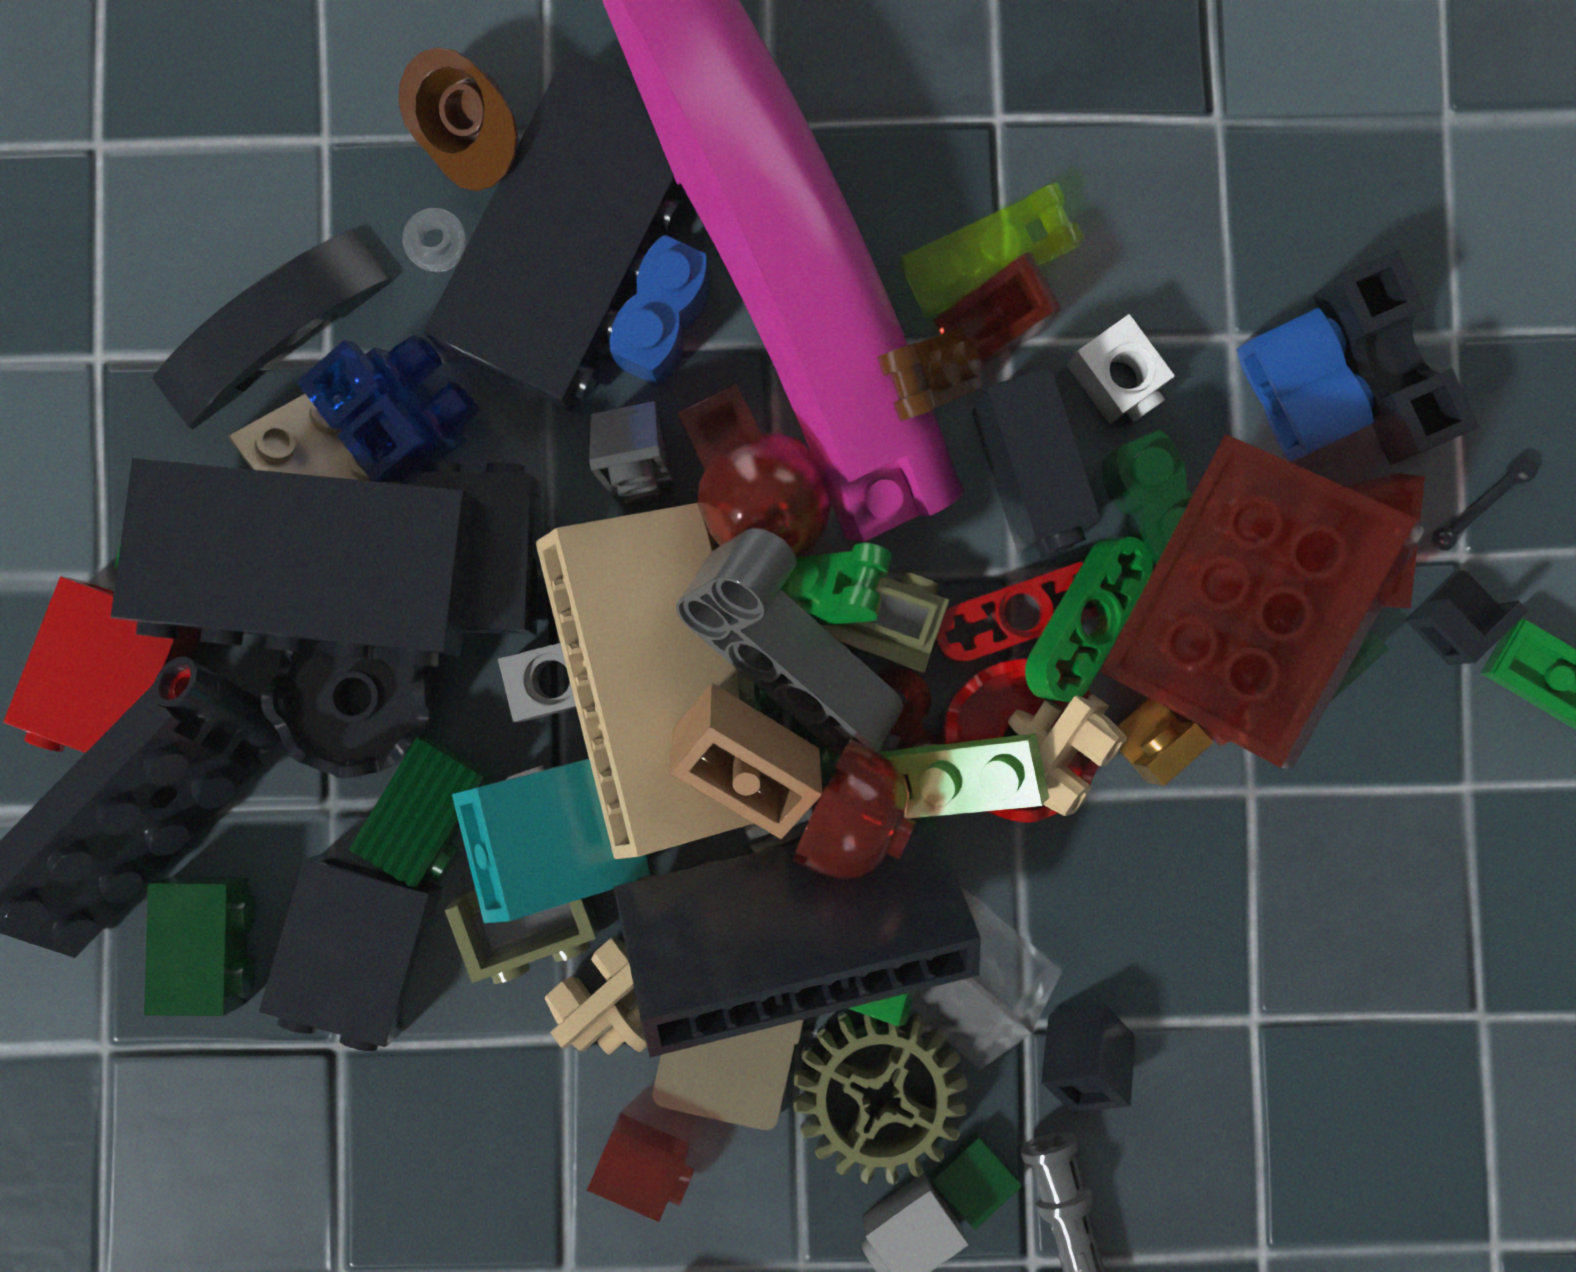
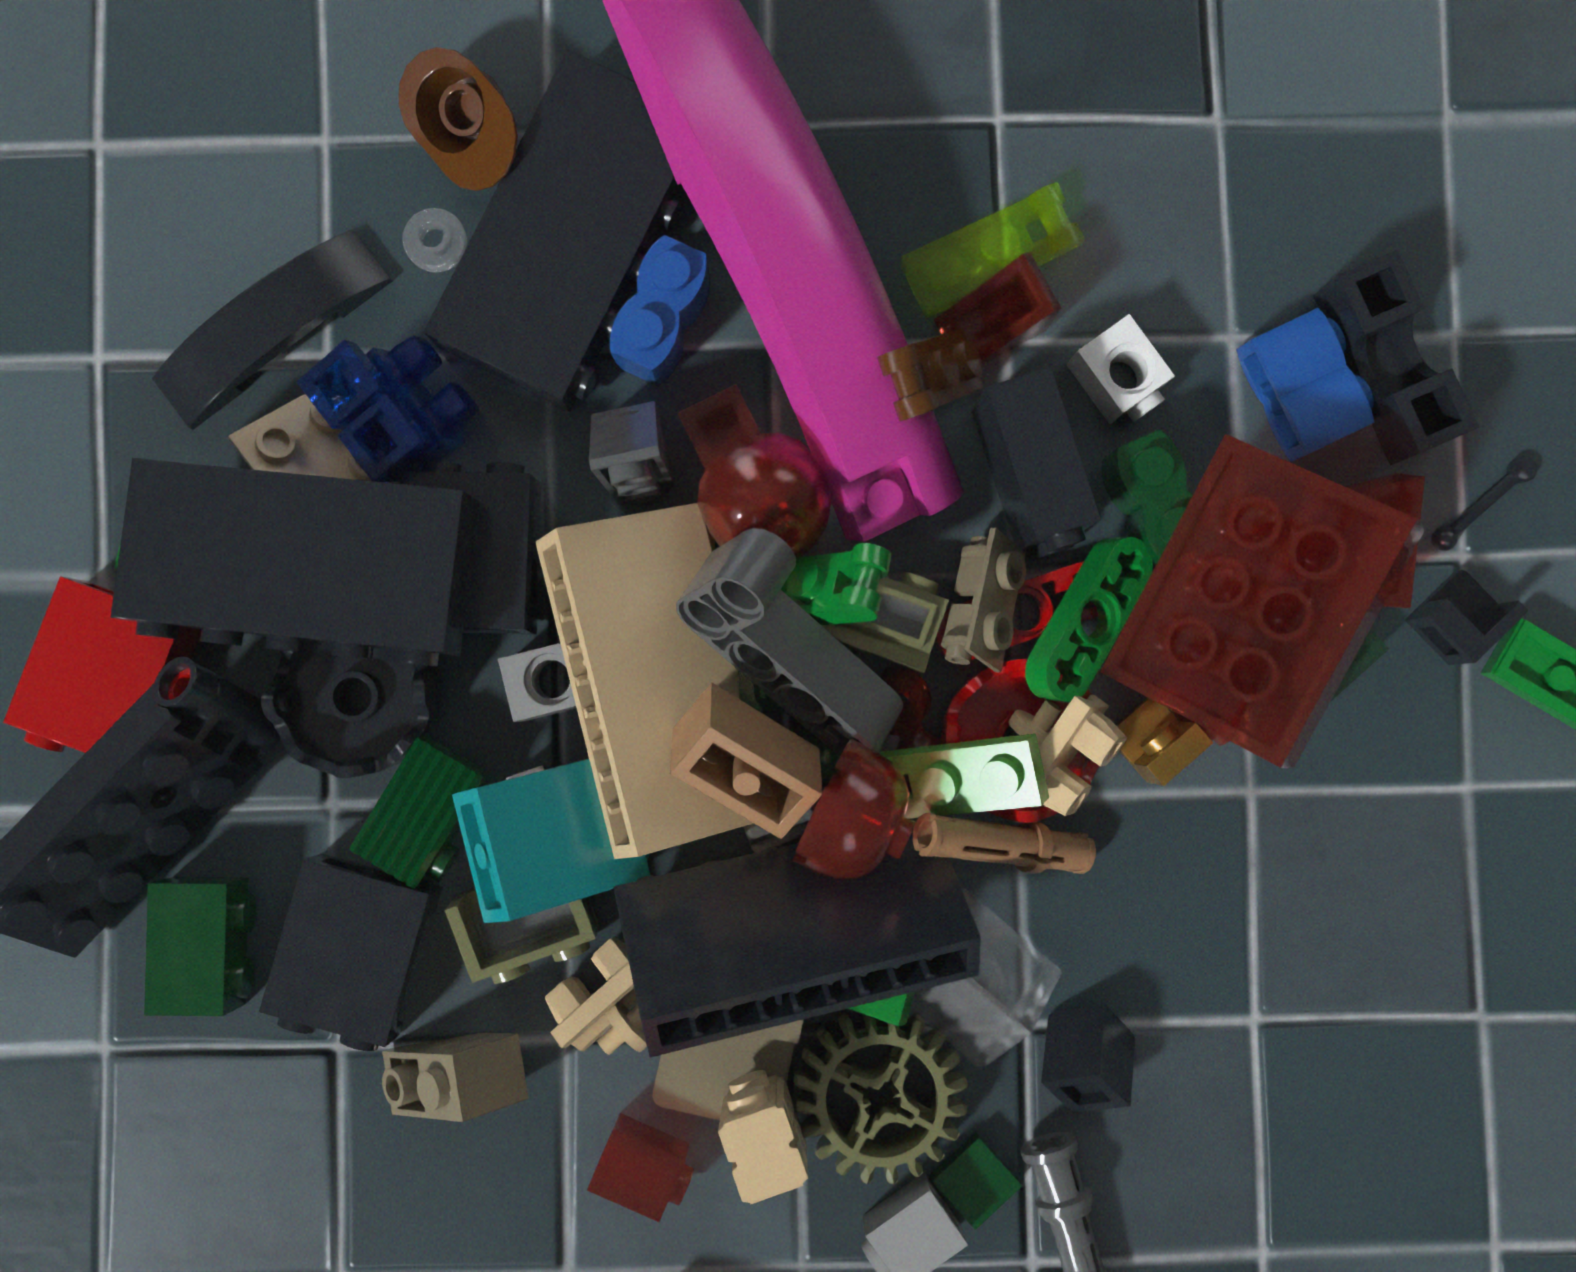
none -> dark tan slope [382,1033,529,1122]
none -> tan brick [718,1070,808,1205]
none -> medium nougat pin [913,813,1096,874]
none -> dark tan hinge [941,528,1026,672]

